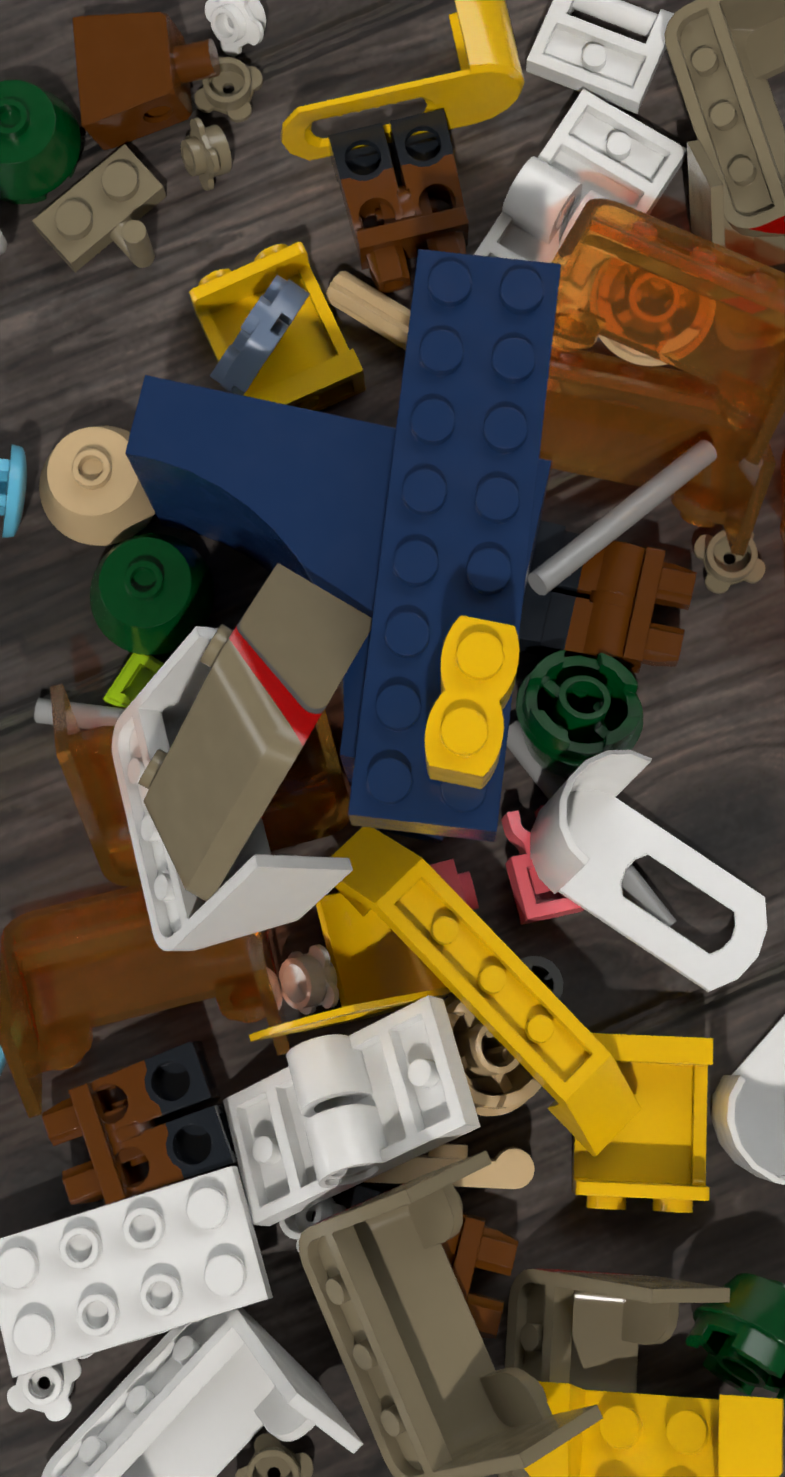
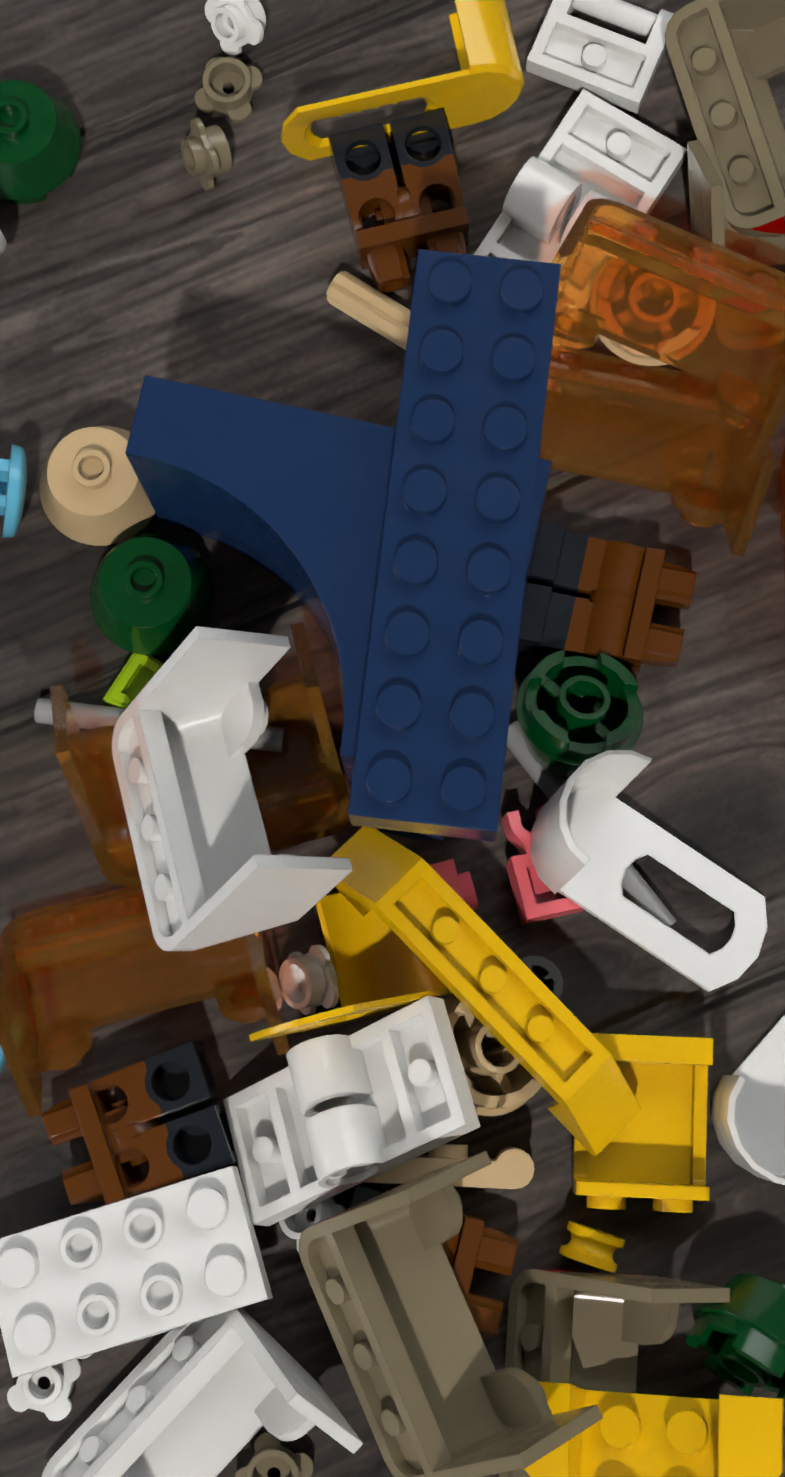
dark tan plate [32,144,167,273] -> none
reddish brown torso [72,12,220,150] -> none
dark tan windscreen [138,563,372,901] -> none
yellow panel [189,242,366,411] -> none
sand blue plate [210,275,310,395] -> none
yellow brick [425,615,519,789] -> none
light grey bar [528,440,717,595] -> none
dark tan plate [693,524,765,594] -> none
none -> yellow bush [559,1221,625,1273]

